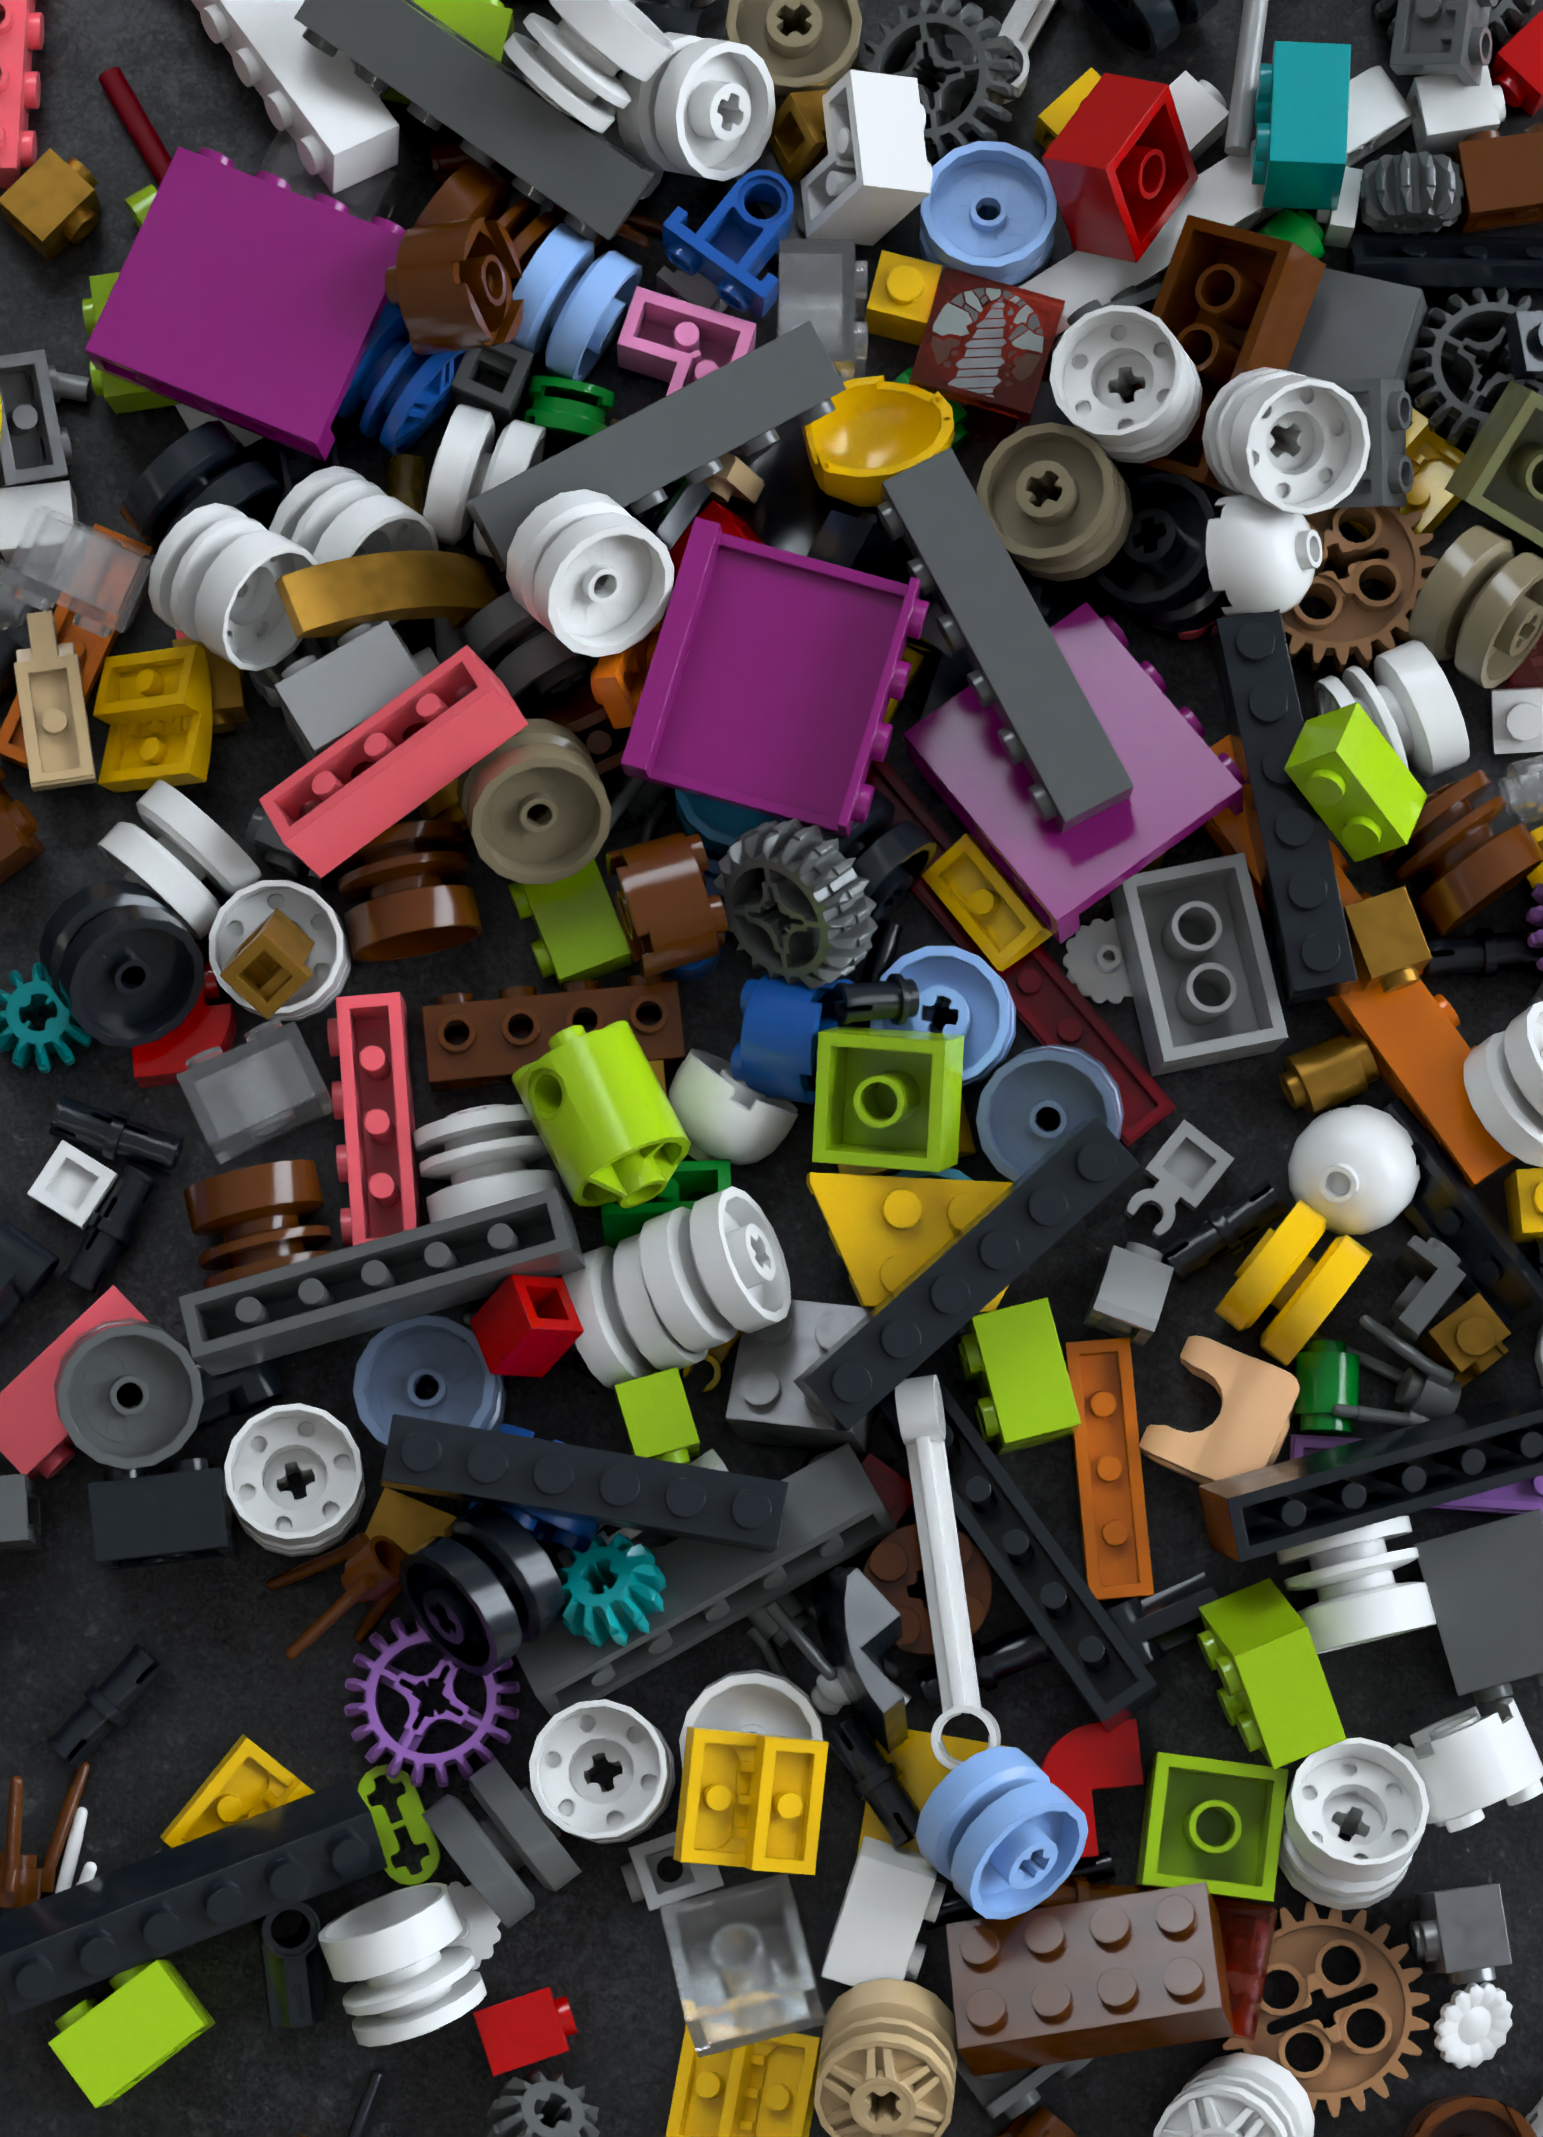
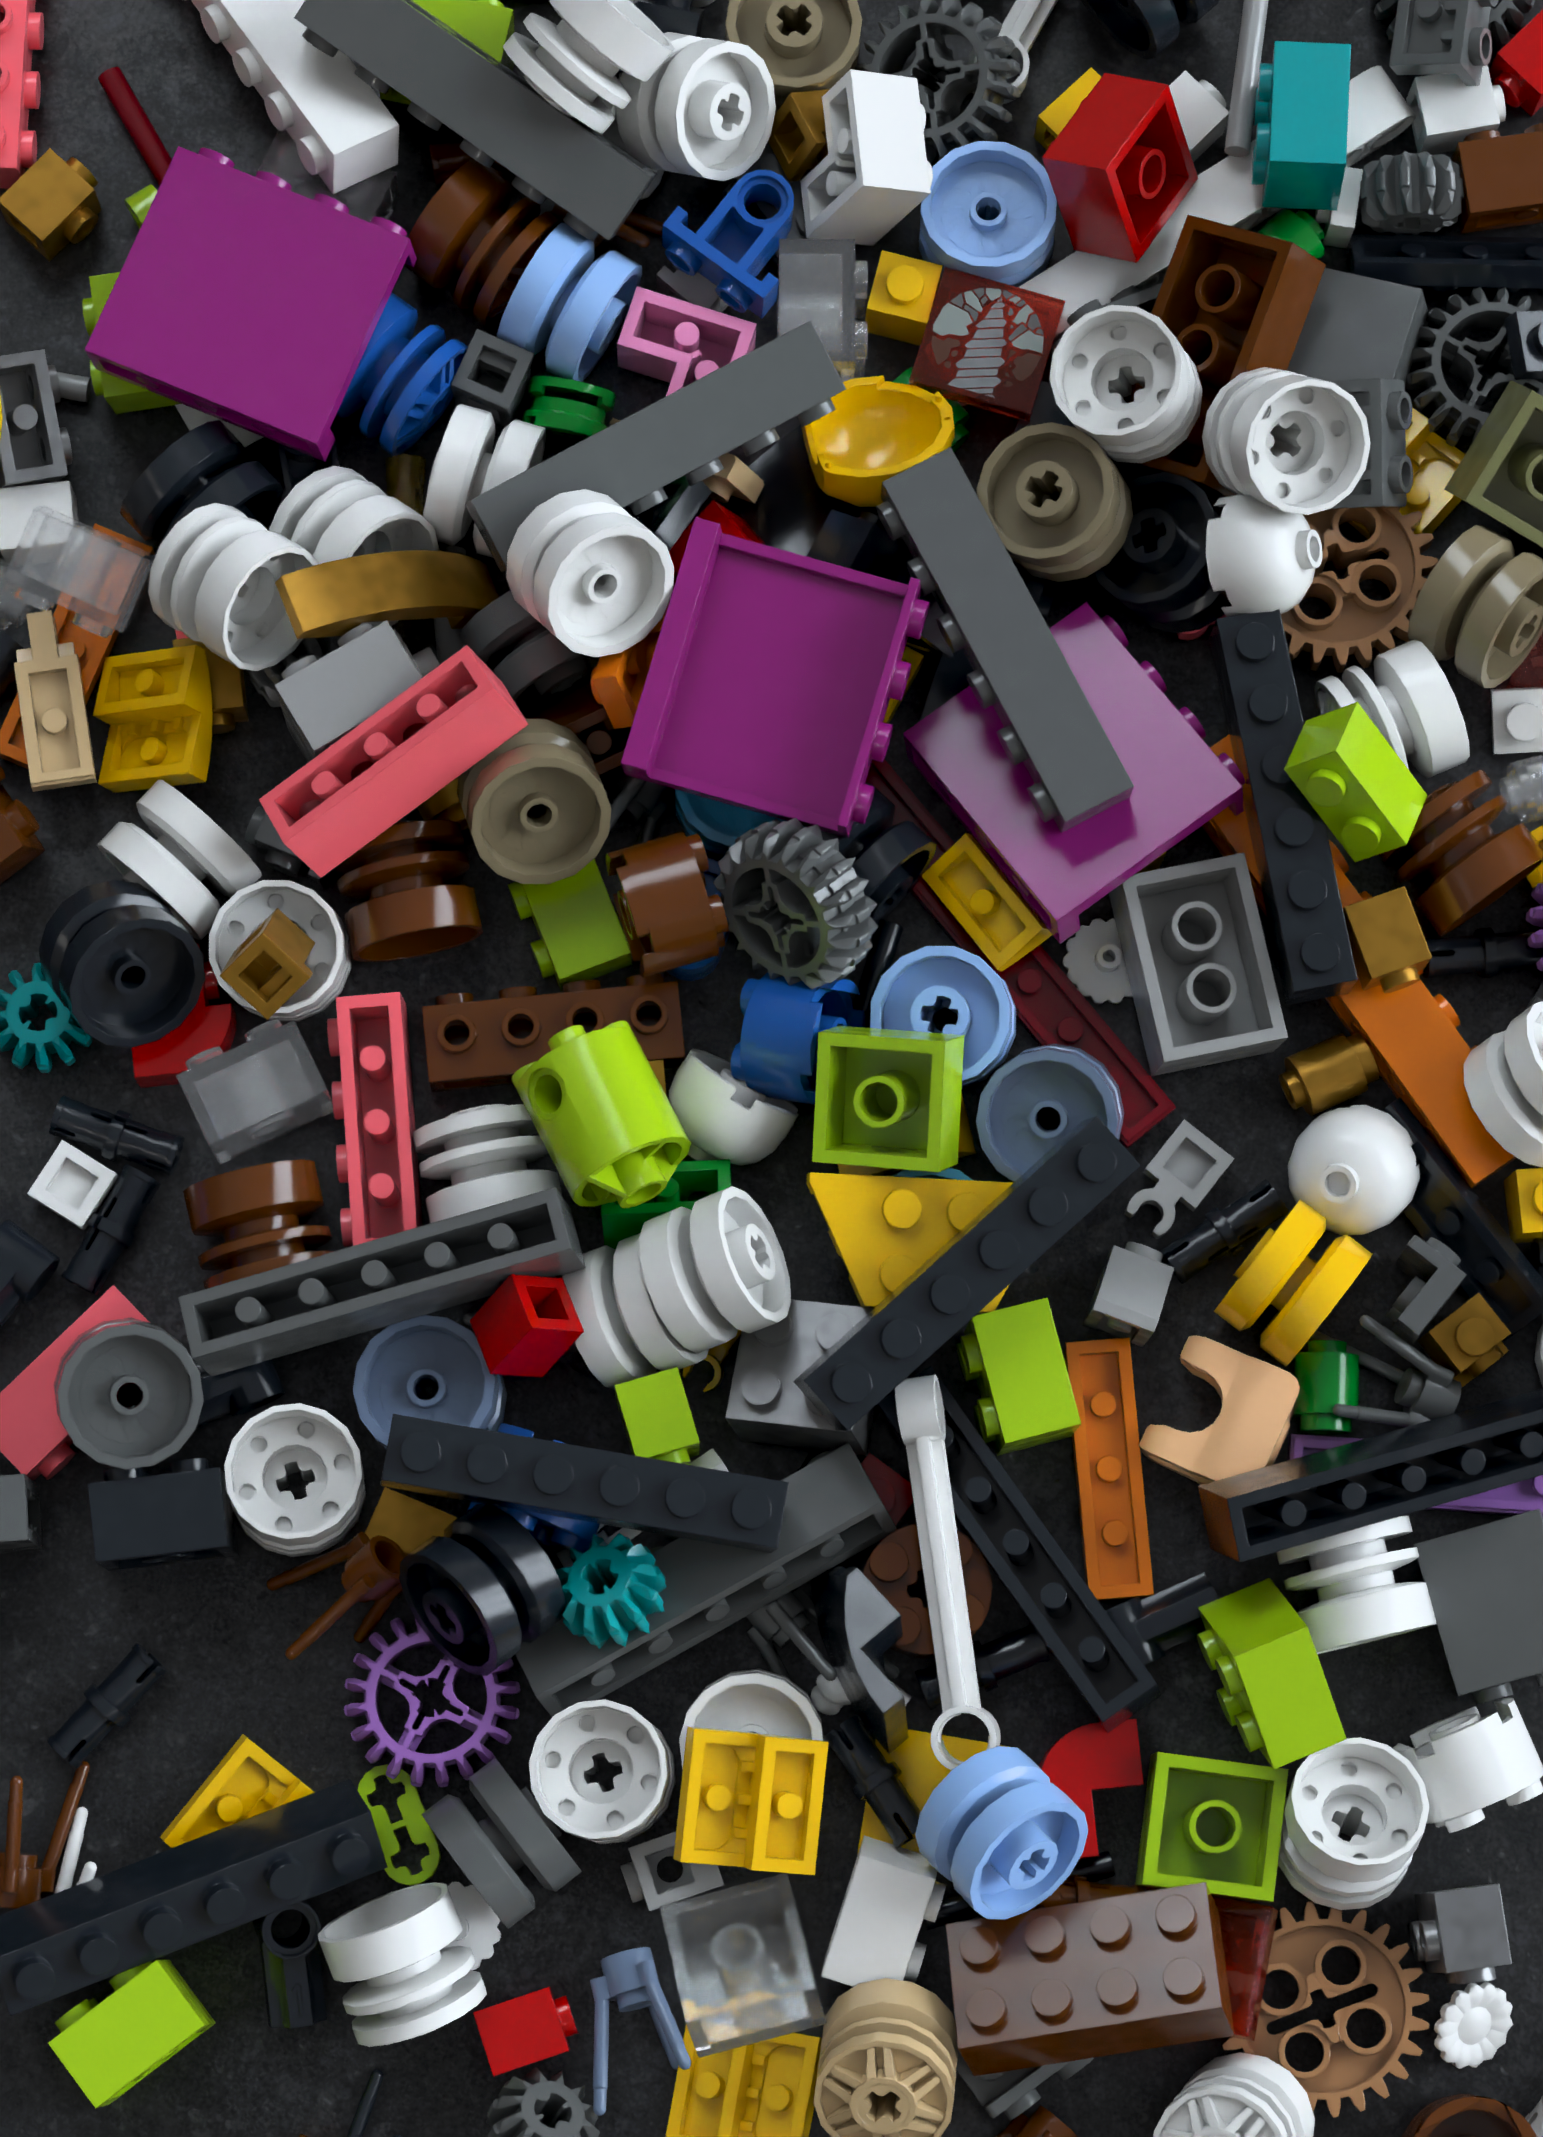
reddish brown brick [385,217,524,356] -> none
black pin [832,973,919,1025] -> none
none -> sand blue plant [590,1947,691,2116]

